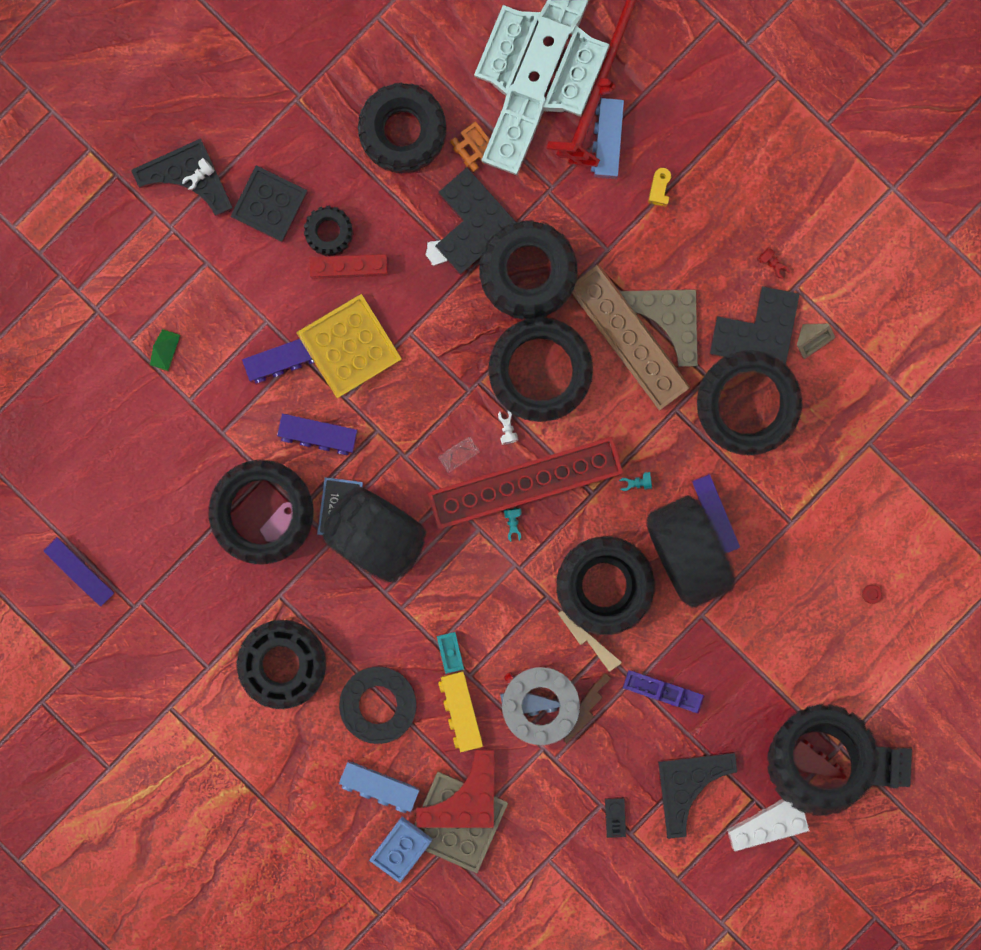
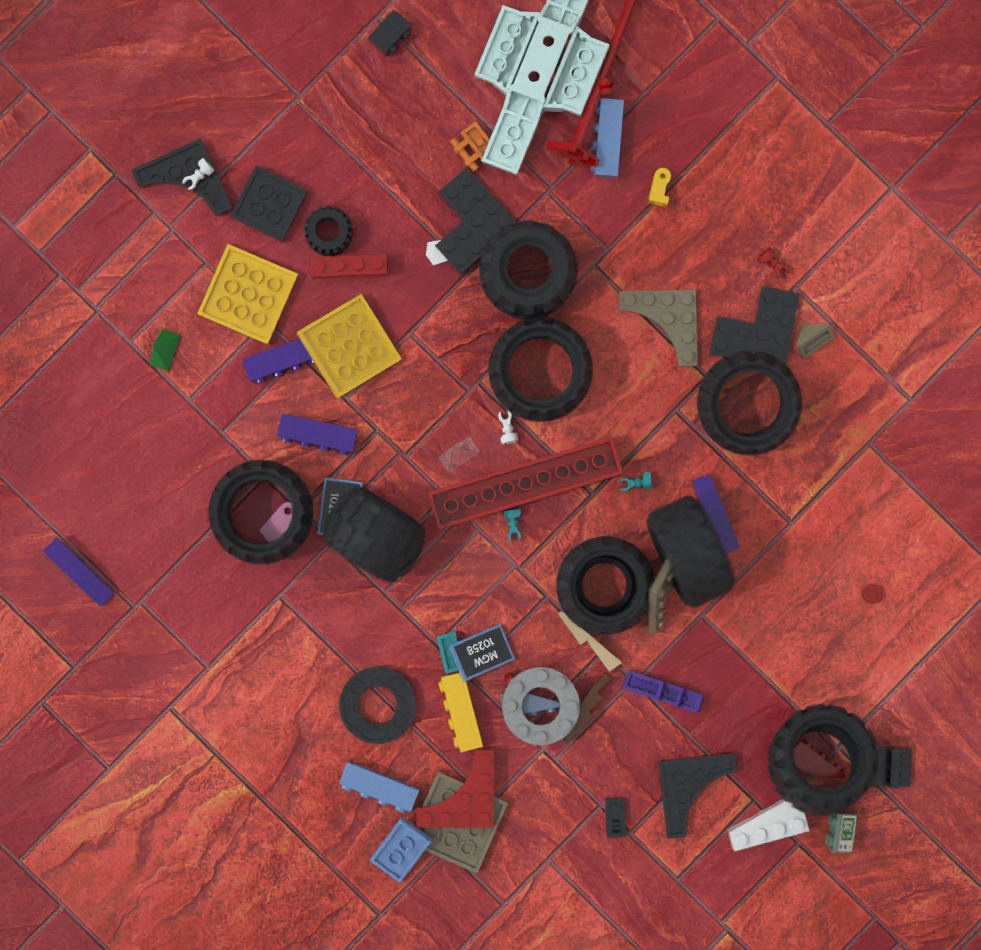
black tyre [237,620,326,709] -> none
black tyre [358,82,447,174] -> none
medium nougat plate [572,264,690,411] -> none
none -> yellow plate [197,244,298,345]
none -> black brick [368,10,411,57]
none -> black tile [449,624,515,682]
none -> dark tan plate [648,559,675,635]
none -> slope [825,811,858,853]

